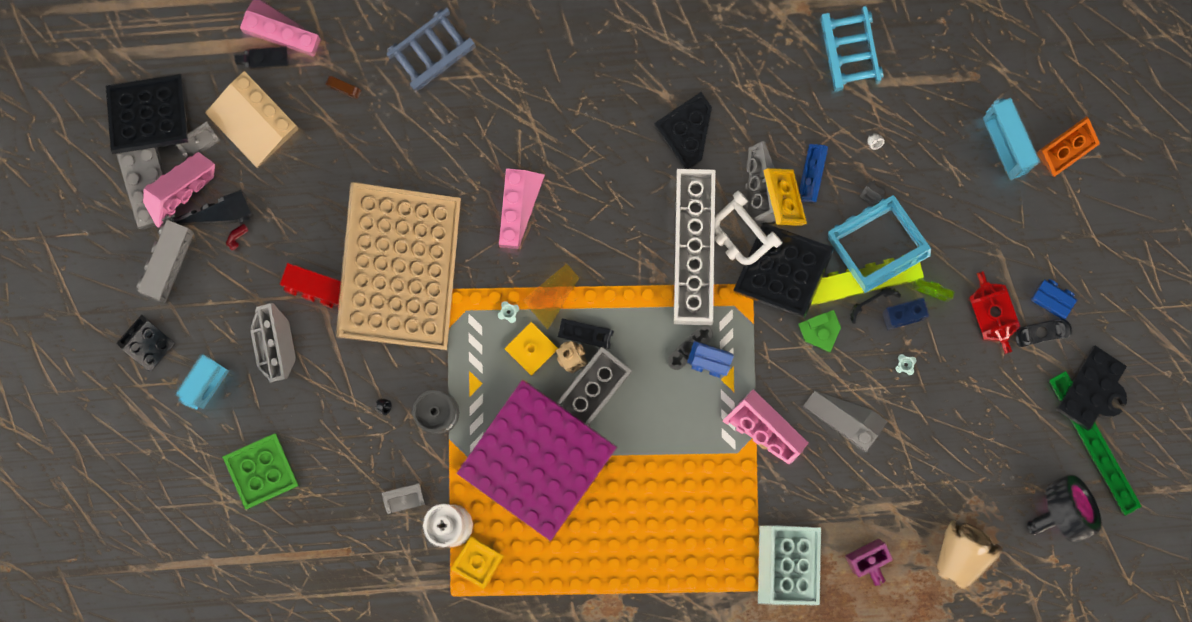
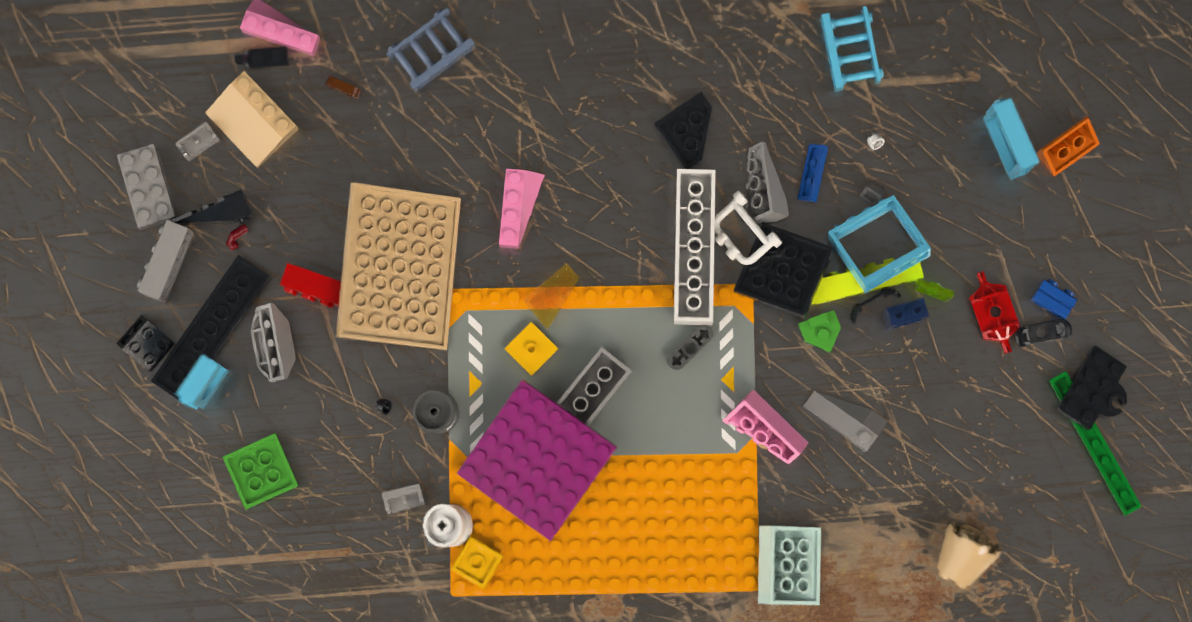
black plate [106,74,188,154] -> none
bright pink wedge [143,152,215,228] -> none
light aqua plate [498,301,519,323] -> none
tan brick [556,341,588,373] -> none
black plate [558,318,614,350] -> none
brick [687,341,734,378] -> none
yellow tile [763,168,807,226] -> none
magenta brick [845,538,893,586] -> none
light aqua plate [895,354,917,375] -> none
black wheel [1027,475,1102,542] -> none
none -> black plate [151,255,270,400]

